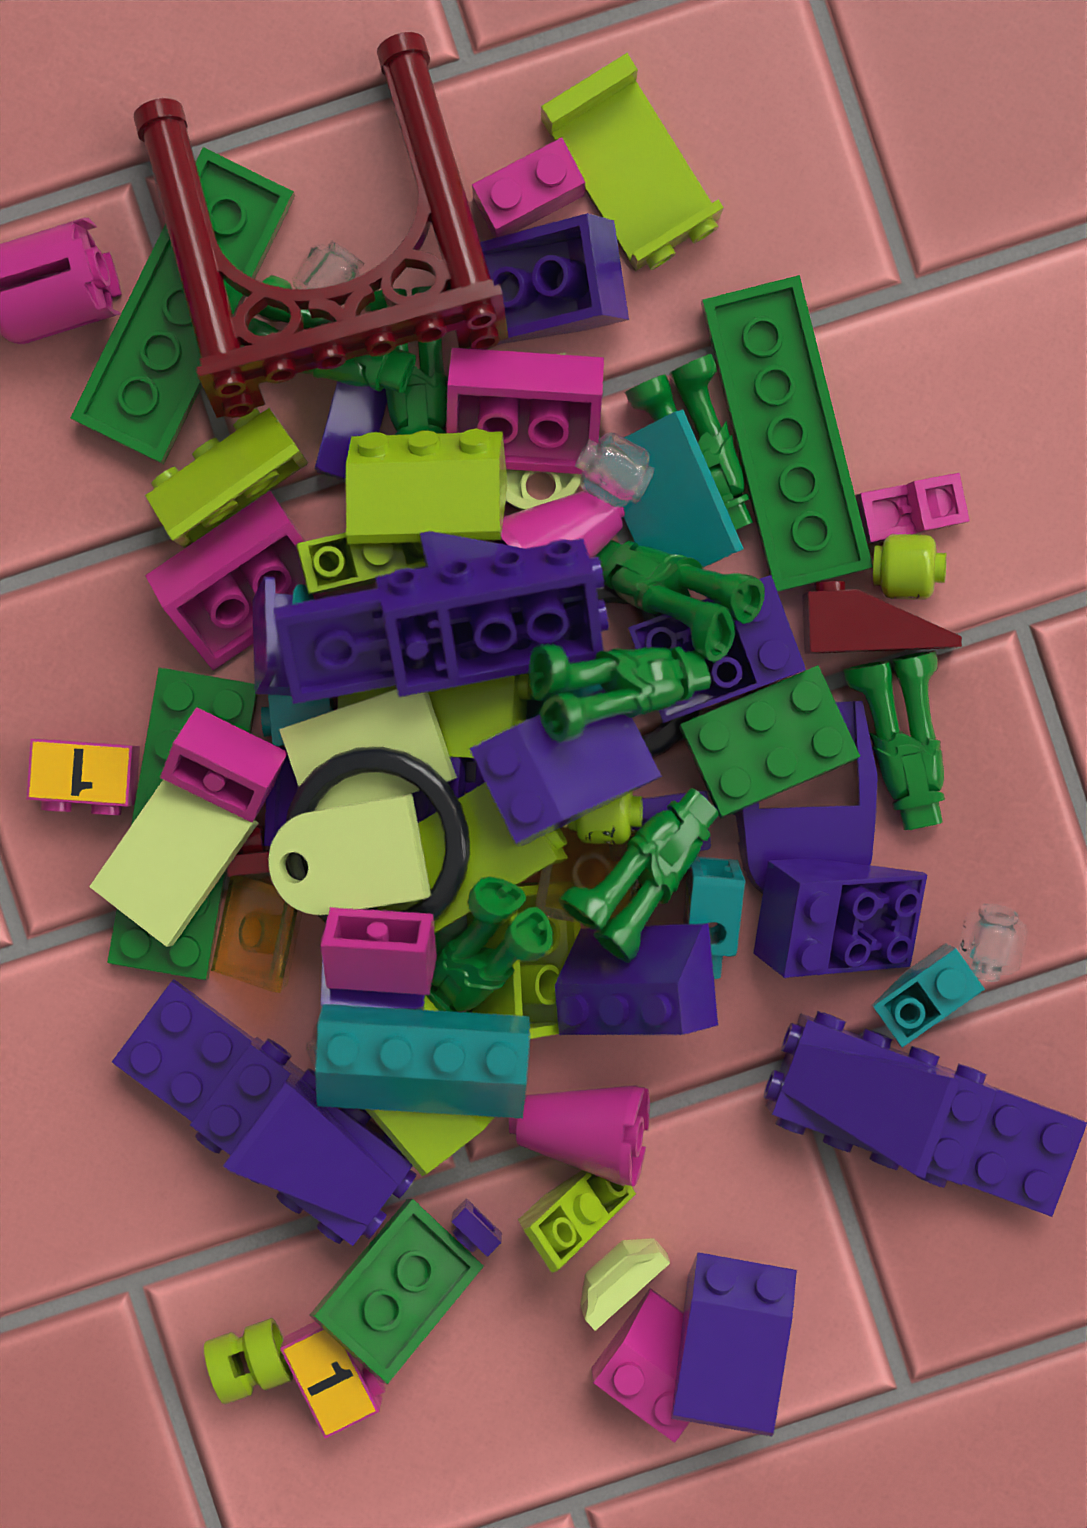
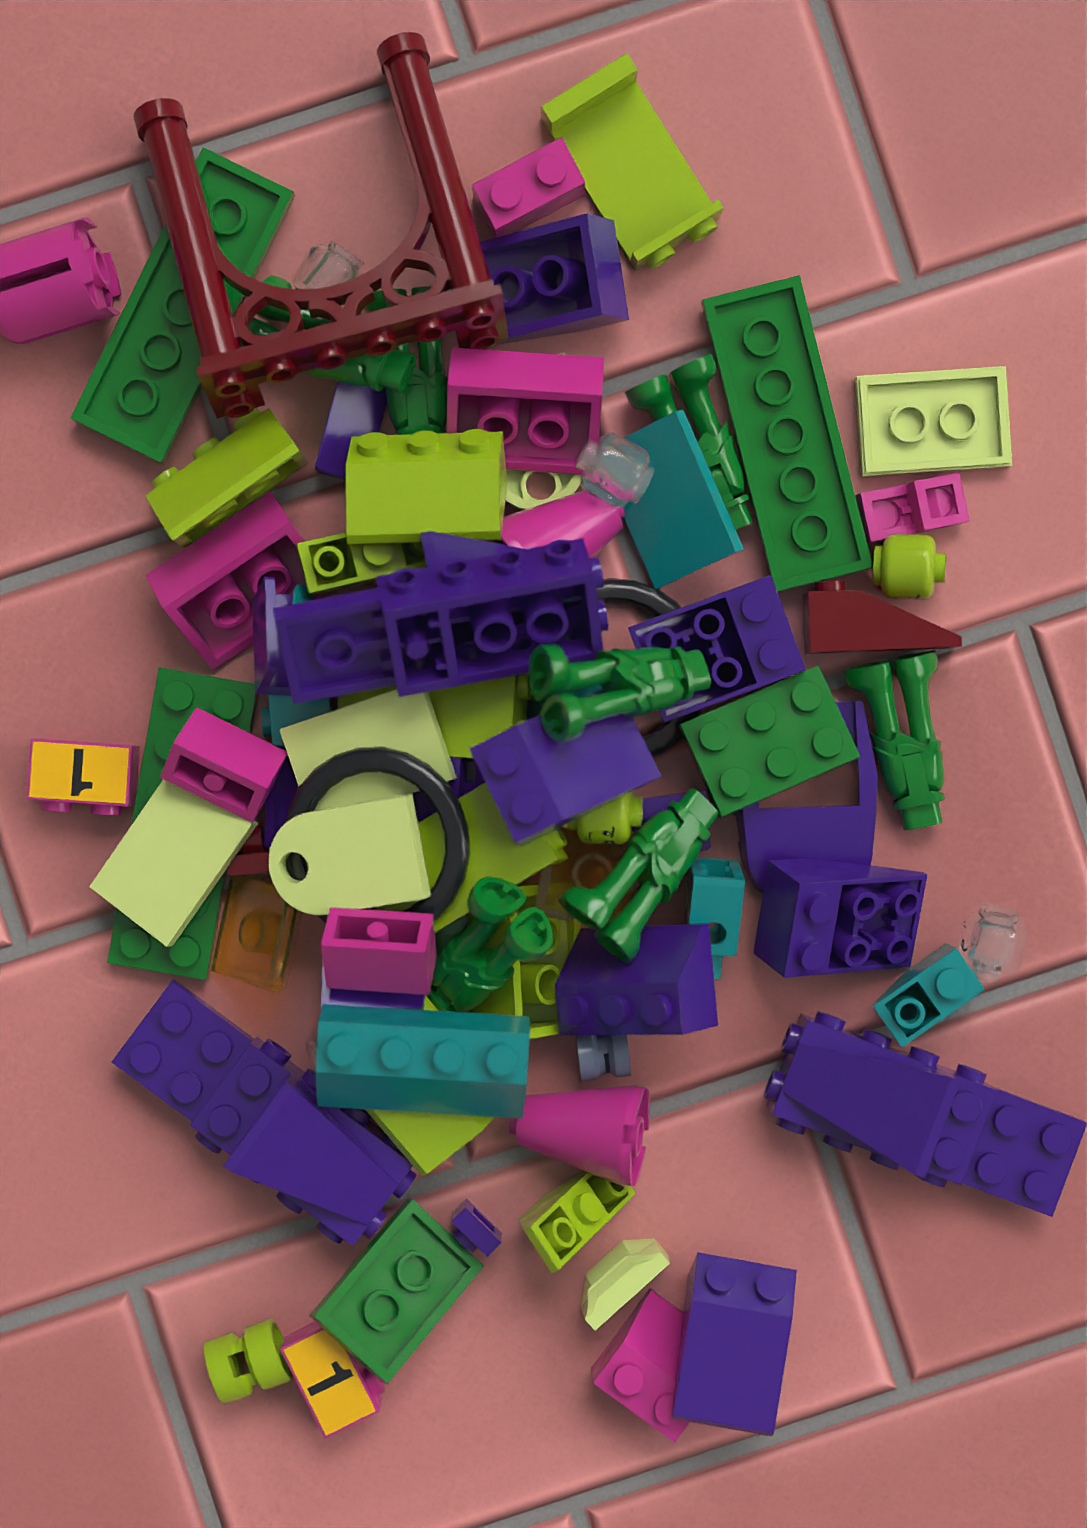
green piece [595,540,765,662] -> none
none -> sand blue wheel [576,1035,631,1081]
none -> yellowish green tile [854,366,1012,478]

